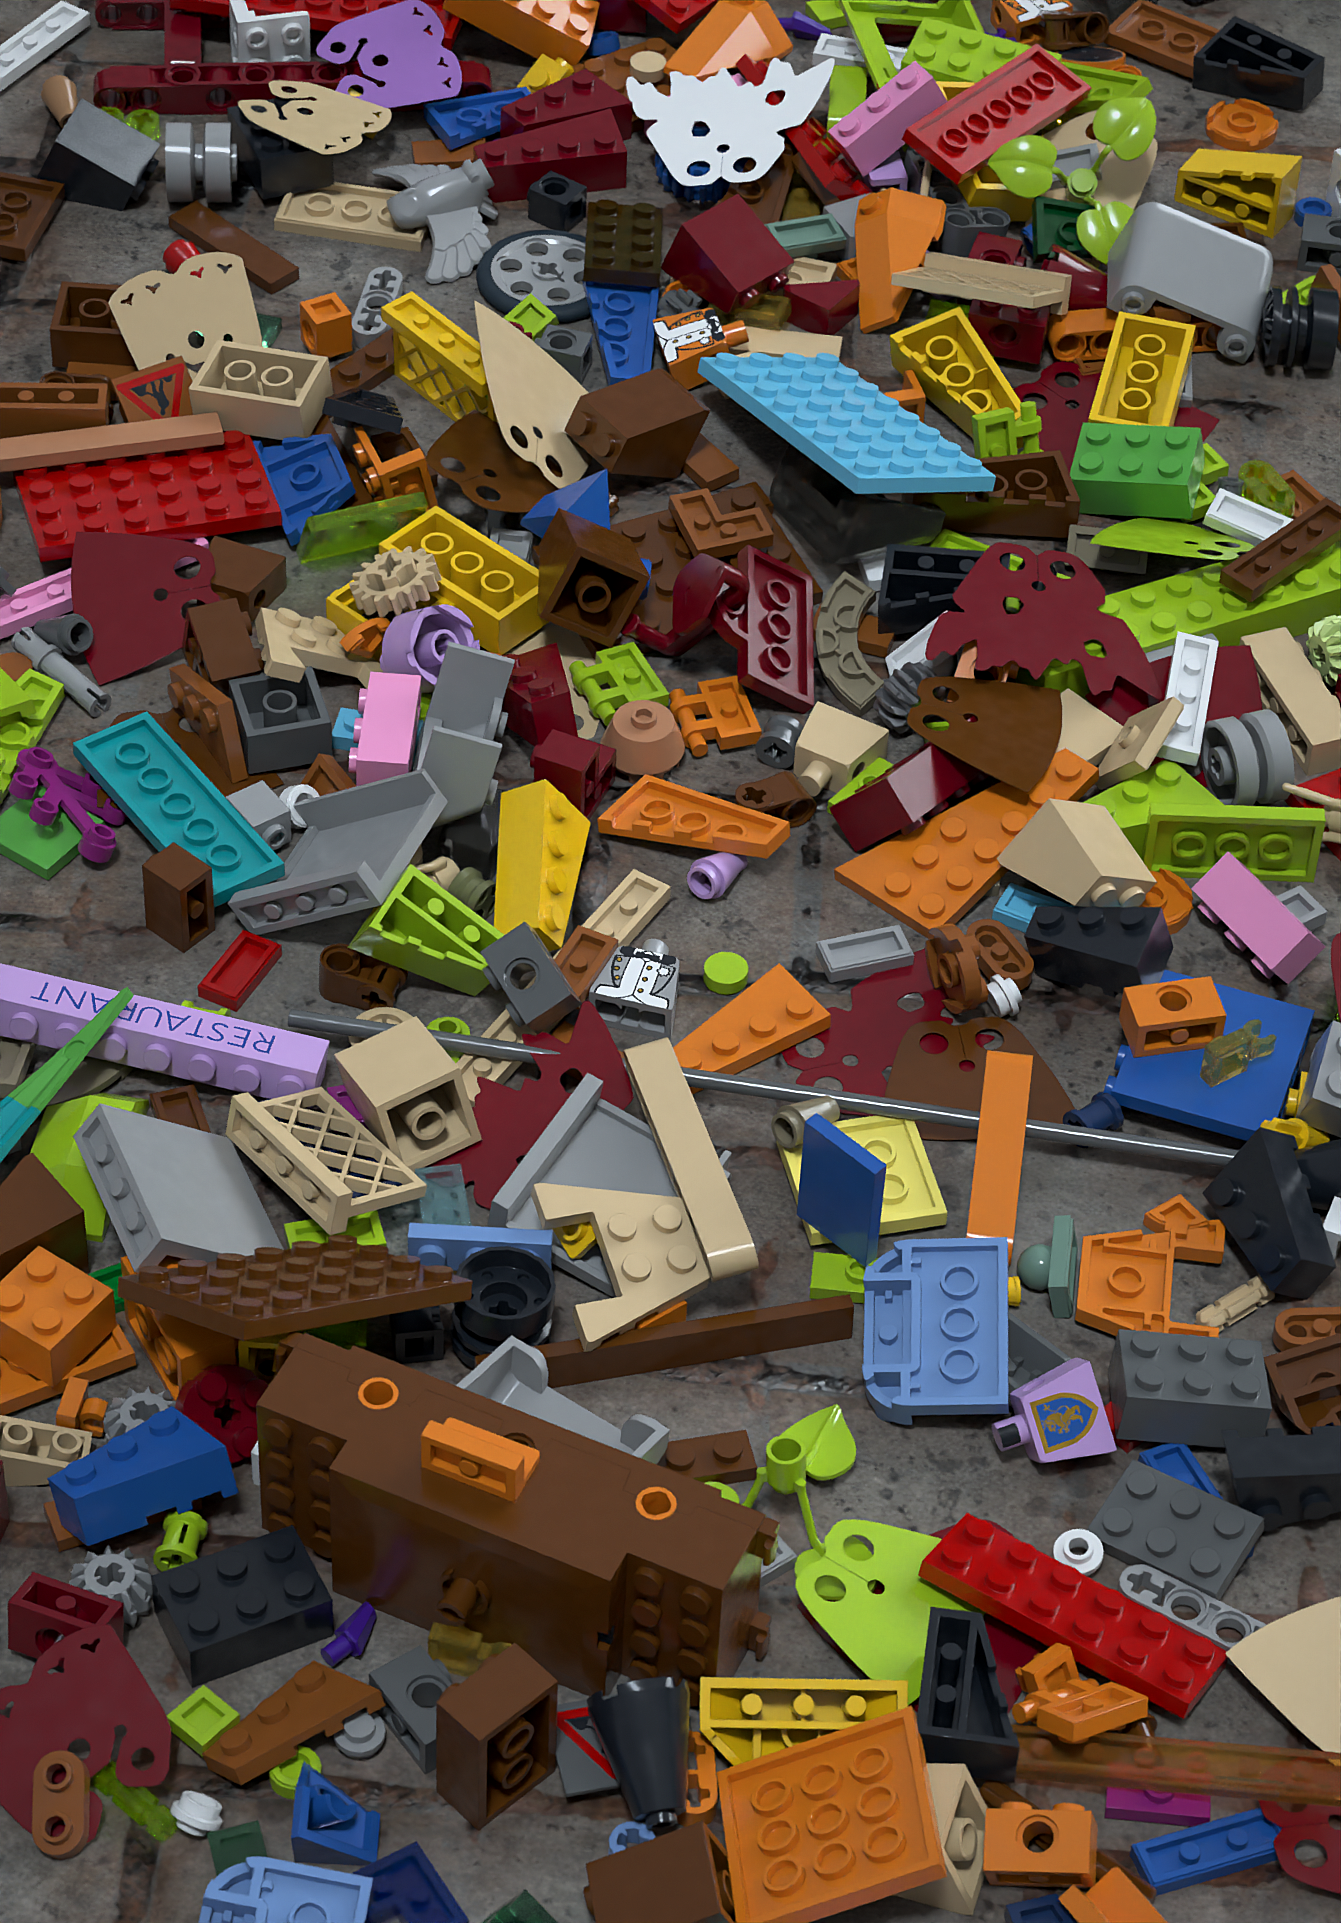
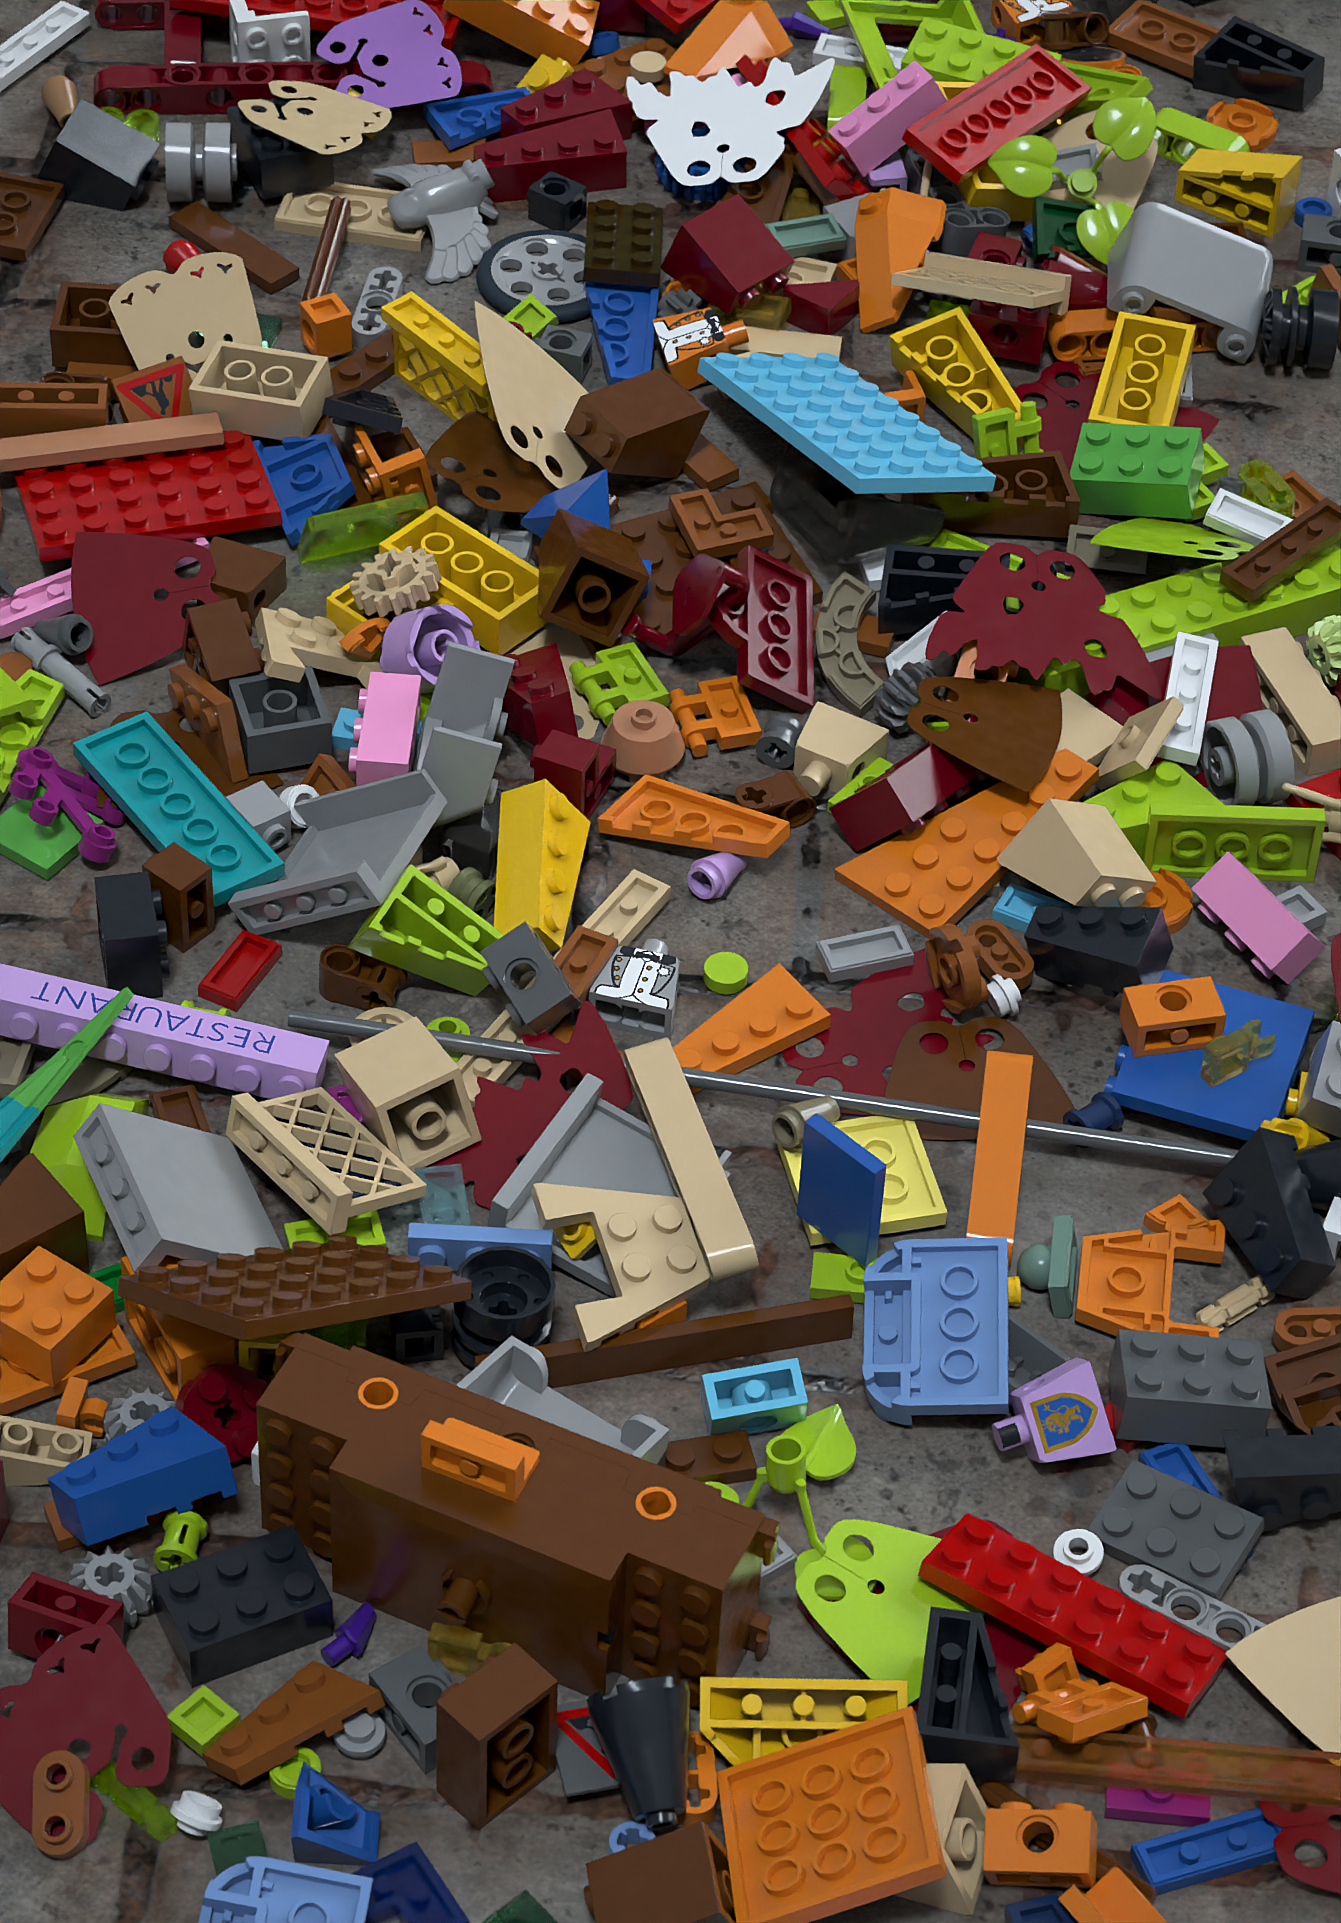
none -> black brick [94,871,170,999]
none -> reddish brown axle [302,196,351,301]
none -> medium azure brick [700,1358,808,1435]
none -> lime beam [1154,107,1249,165]

